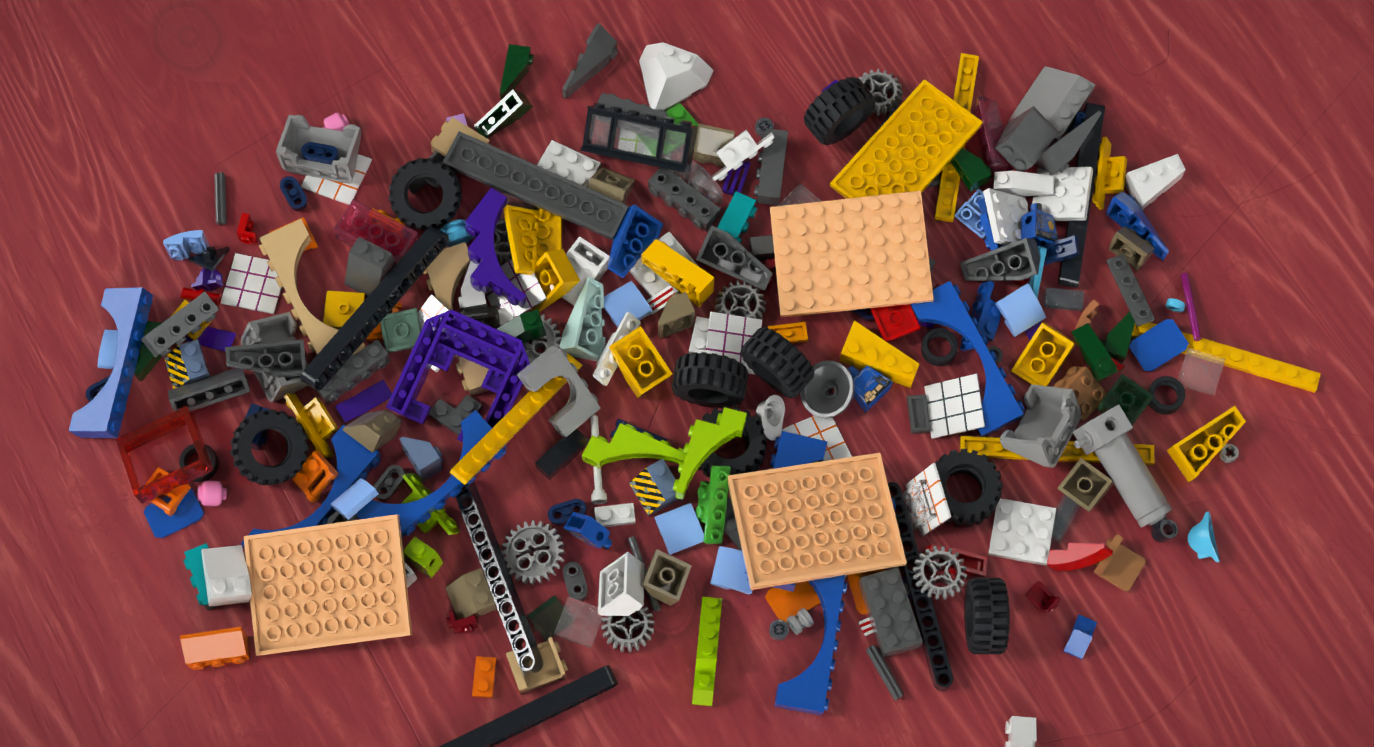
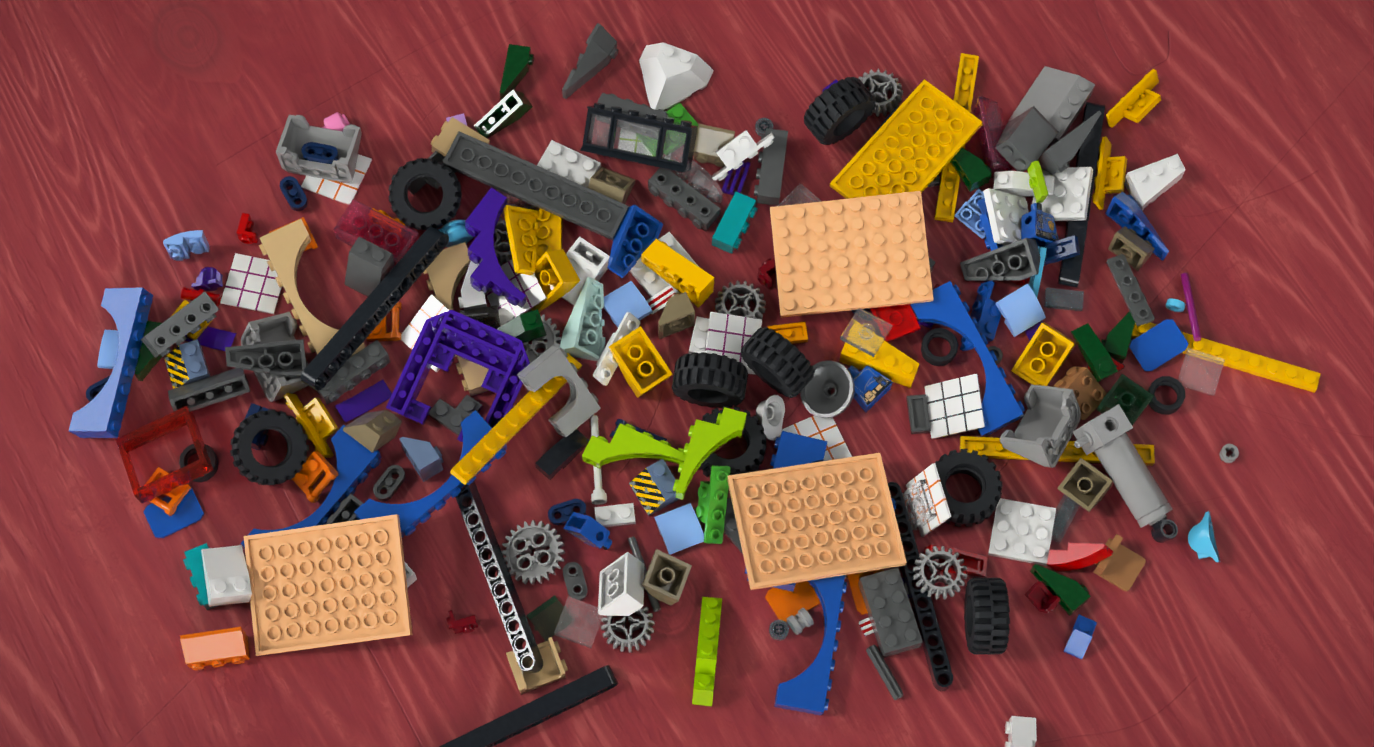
black piece [188,247,229,271] -> none
bright pink head [198,481,227,506] -> none
dark grey axle [214,172,227,225] -> none
yellow plate [323,291,366,329] -> none
light blue slope [331,478,379,520] -> none
sand green tile [380,308,421,354] -> none
lime bracket [401,473,460,535] -> none
lime torso [403,536,443,579] -> none
dark tan slope [446,568,497,620] -> none
orange plate [472,656,497,699] -> none
dark grey wedge [696,225,773,291] -> none
light blue slope [710,546,753,595] -> none
dark grey brick [750,235,775,261] -> none
dark blue arm [1068,112,1086,133] -> none
nougat slope [1072,300,1099,339] -> none
yellow wedge [1167,406,1246,482] -> none
none -> clear plate [840,308,893,357]
none -> lime plate [1027,161,1049,203]
none -> dark green slope [1030,564,1091,616]
none -> yellow bracket [1106,69,1161,128]

